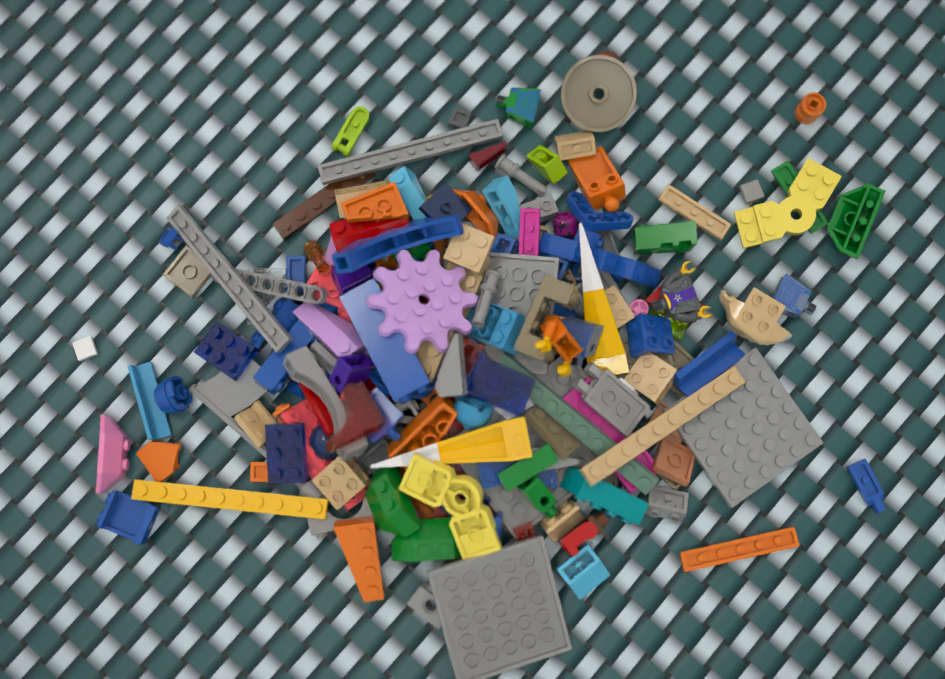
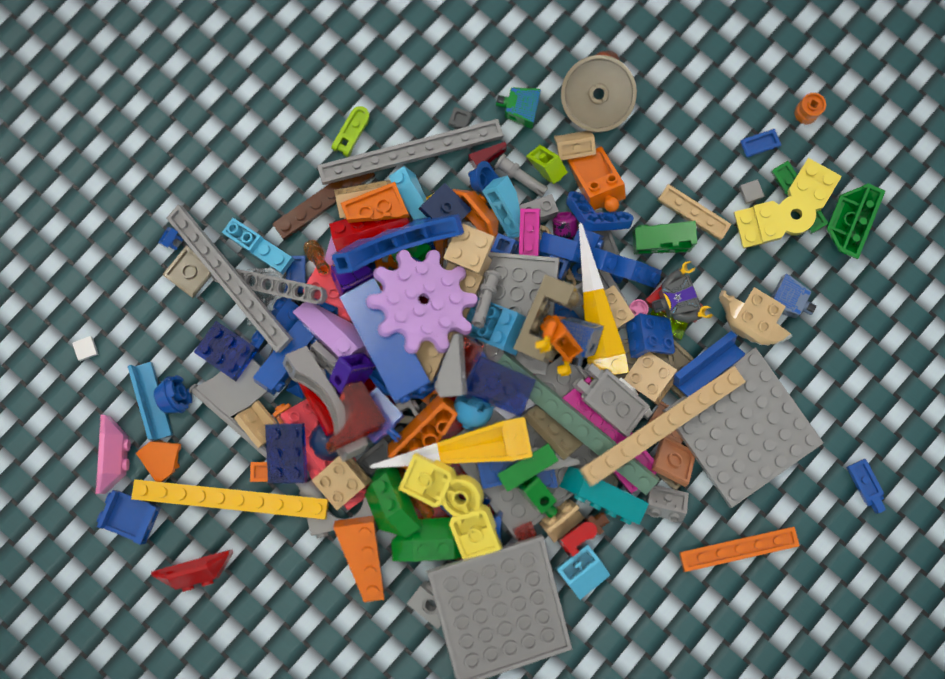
none -> red wedge [151,550,233,592]
none -> medium azure slope [222,218,294,274]
none -> blue piece [468,161,499,193]
none -> blue tile [740,129,781,157]

